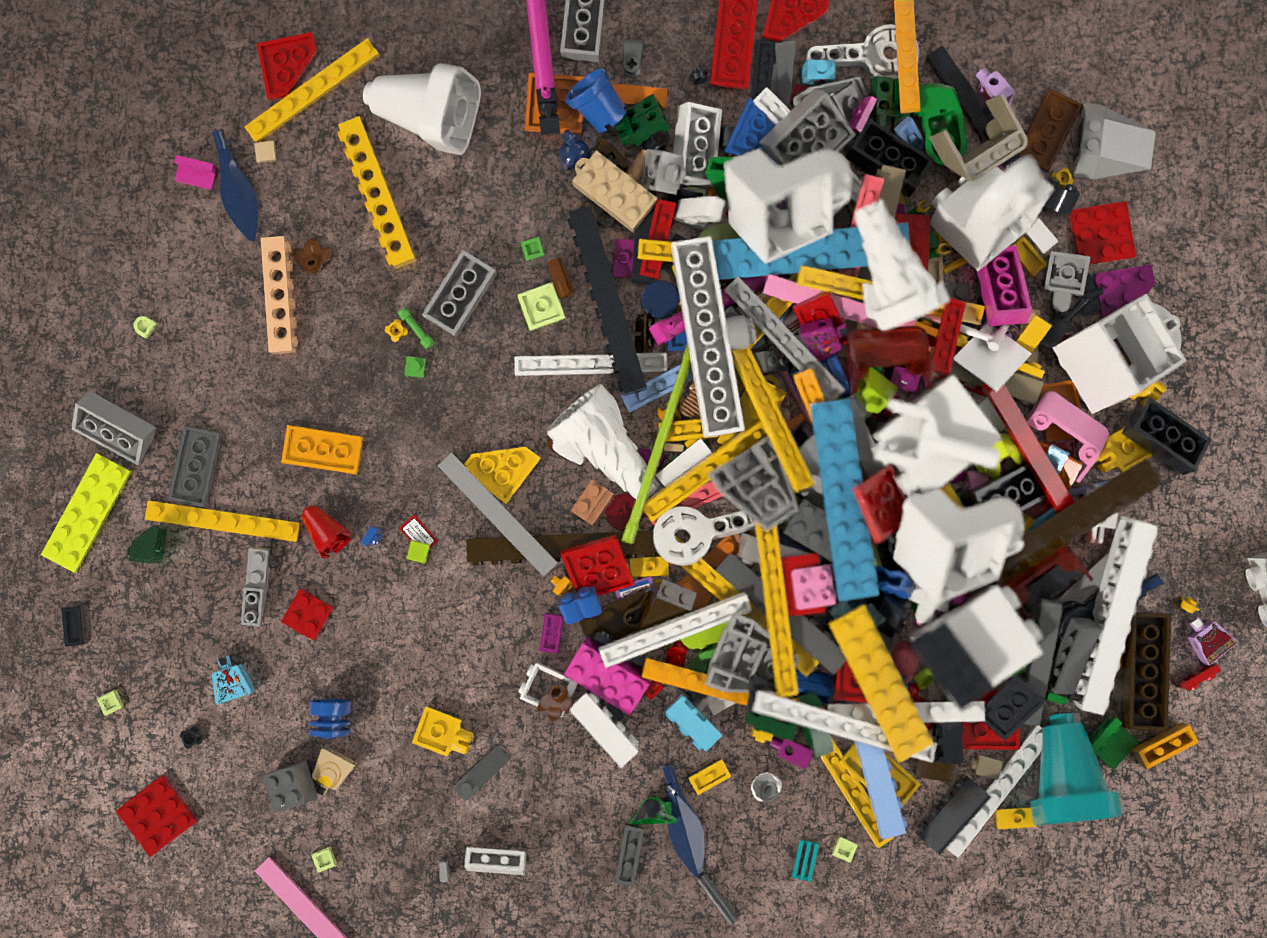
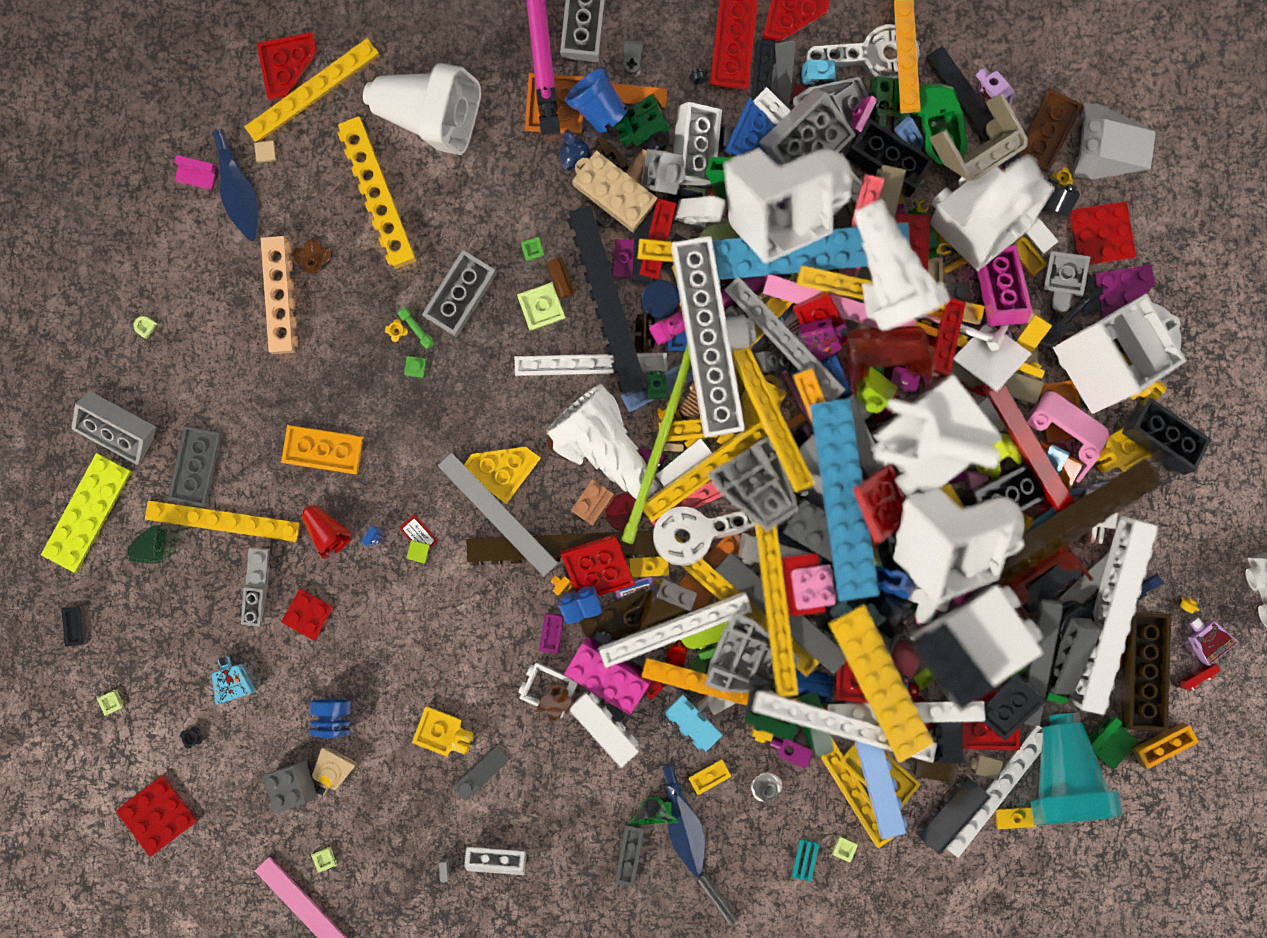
none -> dark green brick [647,371,668,400]

